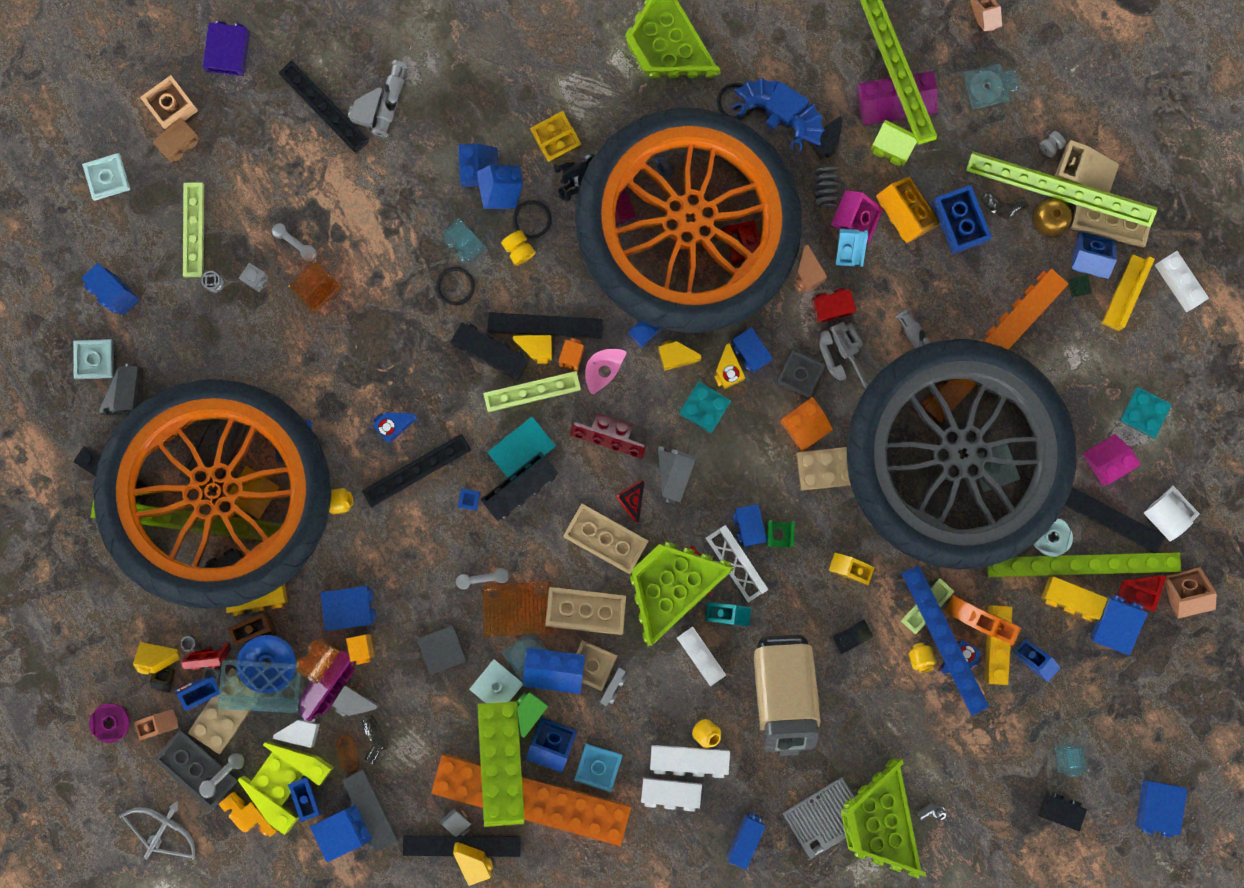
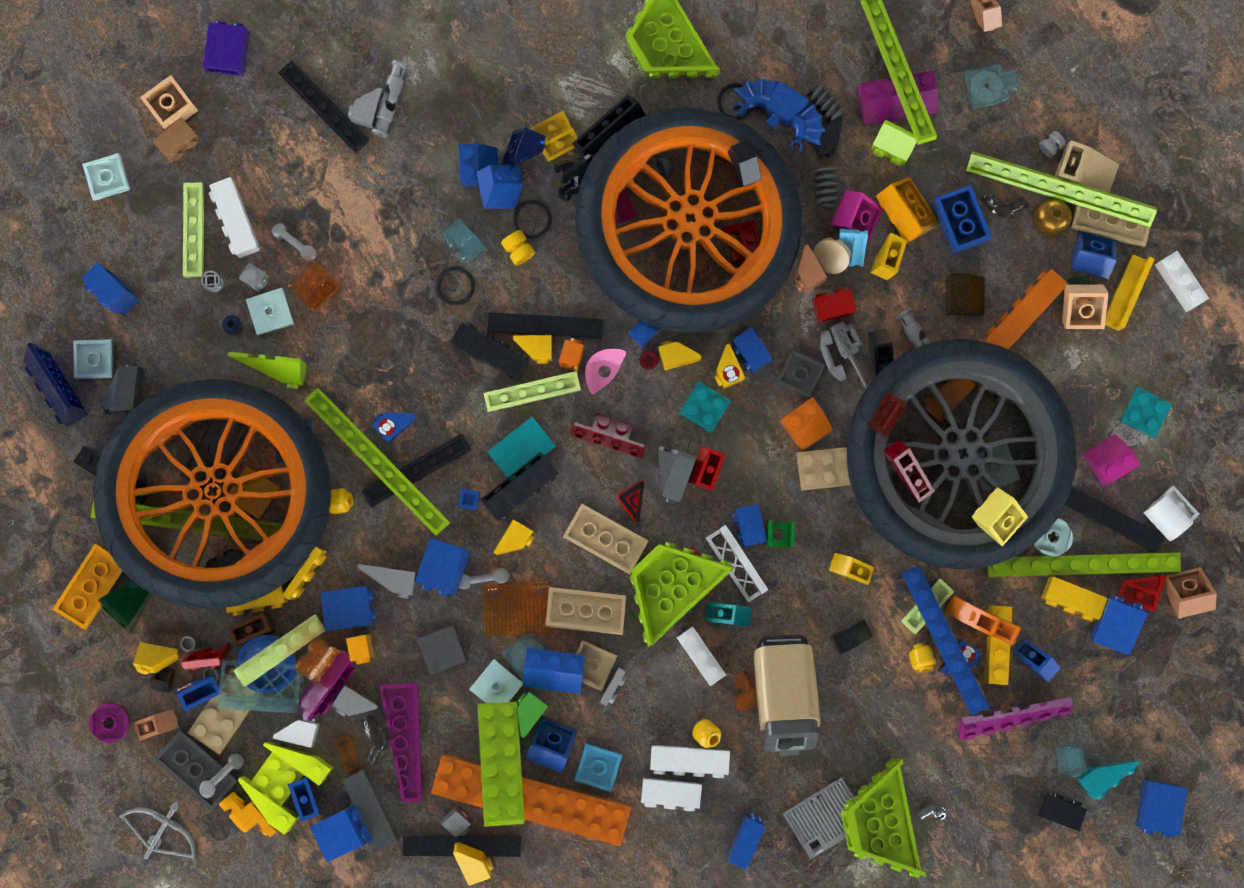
none -> clear blue slope [23,342,88,426]
none -> light orange plate [52,544,124,630]
none -> dark green slope [98,581,152,633]
none -> white brick [209,177,260,258]
none -> dark blue plate [222,315,242,334]
none -> lime wedge [228,352,307,389]
none -> yellowish green plate [233,614,325,687]
none -> light aqua plate [246,288,294,336]
none -> yellow plate [282,546,327,600]
none -> lime plate [304,387,450,536]
none -> light grey slope [357,564,418,599]
none -> magenta wing [379,683,422,802]
none -> blue brick [415,538,471,597]
none -> yellow slope [493,519,535,555]
none -> clear blue slope [501,127,546,165]
none -> black brick [572,94,646,164]
none -> dark red tile [640,350,659,370]
none -> red brick [688,446,725,491]
none -> black slope [727,139,761,187]
none -> clear orange brick [734,670,758,713]
none -> dark grey piece [806,82,846,123]
none -> tan tile [813,237,851,274]
none -> clear red slope [867,393,907,438]
none -> black slope [868,329,894,376]
none -> yellow slope [871,233,907,280]
none -> dark red slope [883,440,935,503]
none -> dark brown slope [946,273,985,316]
none -> magenta wing [957,697,1074,740]
none -> light yellow slope [972,487,1028,547]
none -> light nougat brick [1062,285,1108,329]
none -> teal slope [1075,760,1140,800]

